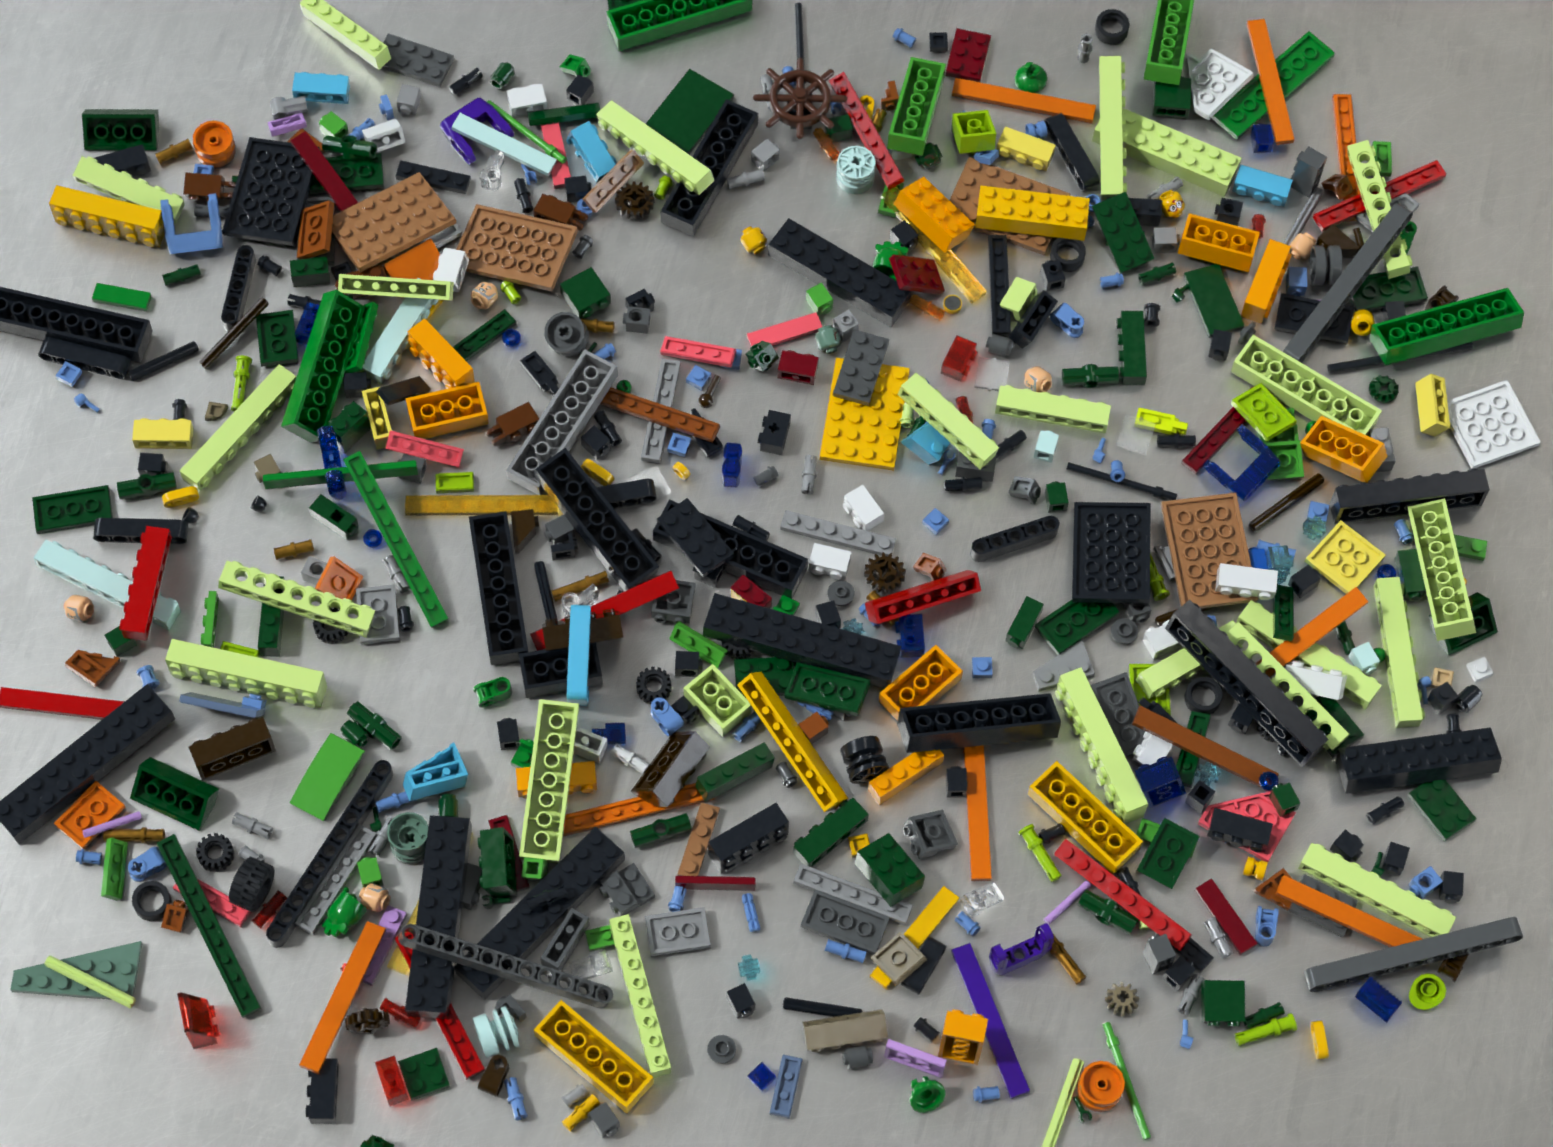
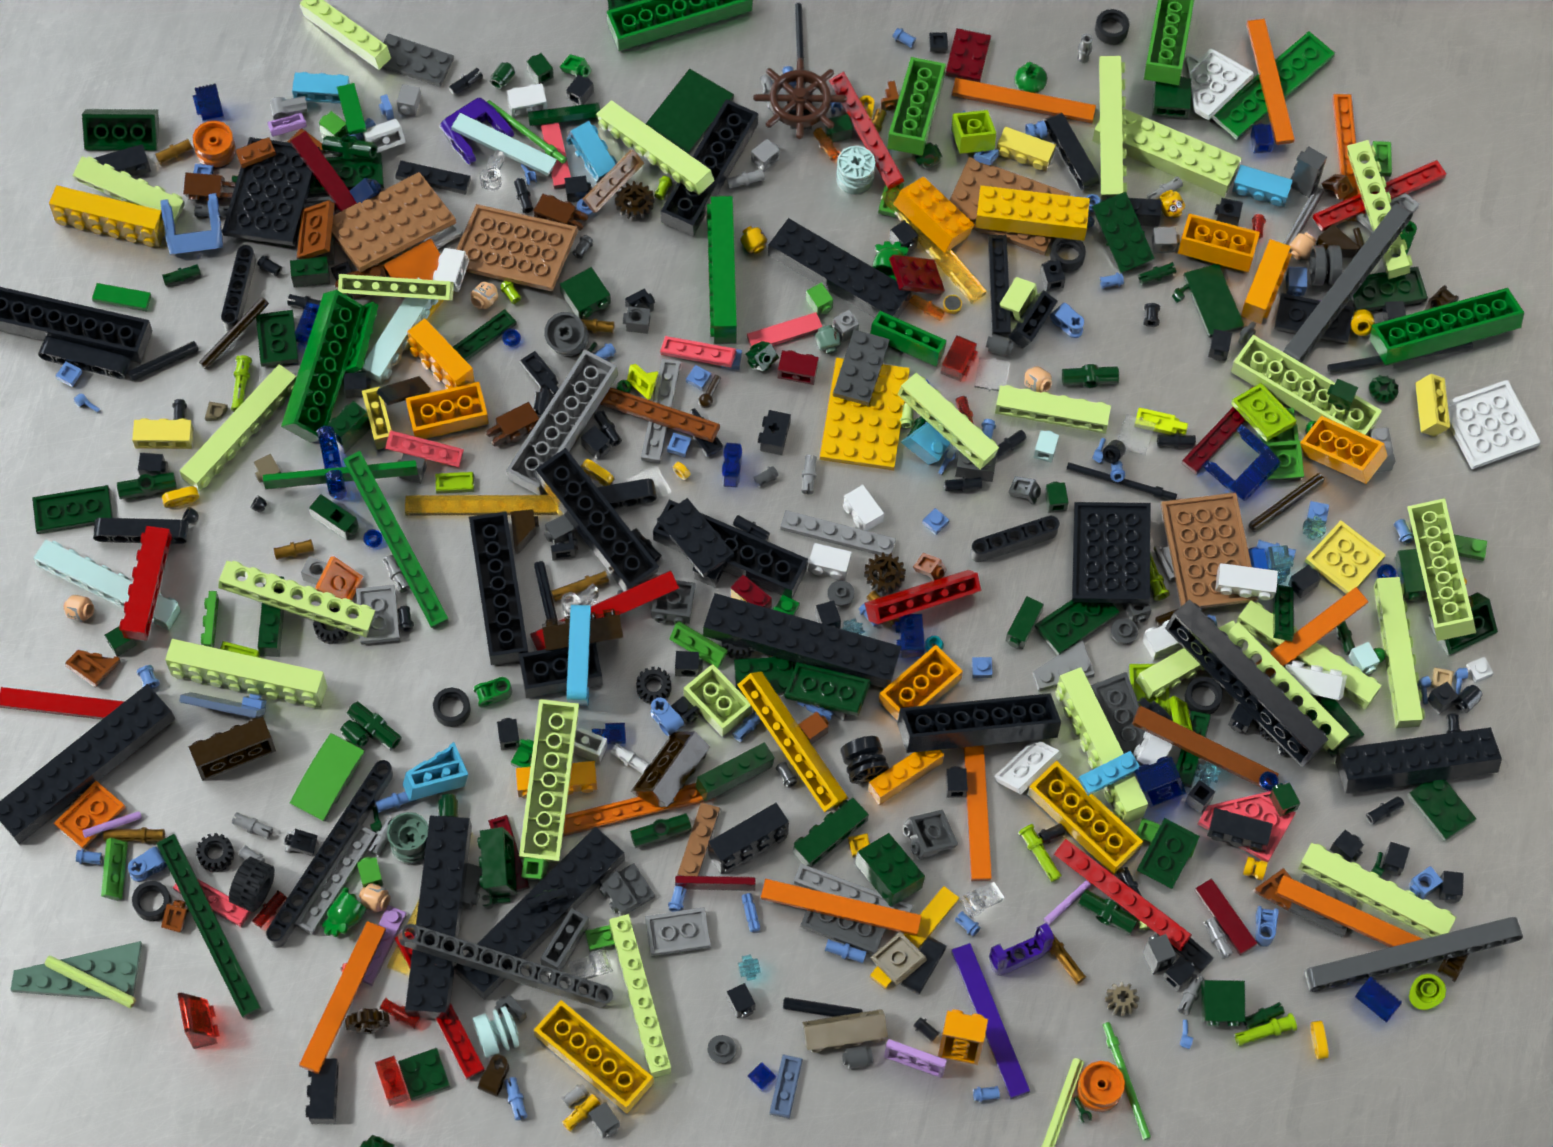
dark green slope [130,757,219,831] -> none
green hair [909,1076,946,1113] -> none
dark green brick [1116,311,1147,385] -> none
black brick [1329,468,1490,524] -> none
none -> clear blue brick [192,83,224,121]
none -> dark orange plate [235,137,276,168]
none -> black bracket [284,828,318,856]
none -> green tile [337,83,367,135]
none -> dark blue brick [350,178,381,203]
none -> black tyre [433,687,471,727]
none -> dark green brick [526,53,554,84]
none -> black brick [533,388,554,415]
none -> neon yellow slope [627,364,659,400]
none -> green brick [707,196,737,344]
none -> orange tile [761,879,922,936]
none -> green brick [870,311,947,366]
none -> teal plate [925,636,944,652]
none -> white plate [994,740,1062,794]
none -> medium azure plate [1078,751,1140,796]
none -> black brick [1103,440,1126,463]
none -> lime tile [1169,696,1193,731]
none -> dark green brick [1327,378,1358,411]
none -> medium blue hand [1455,668,1468,695]

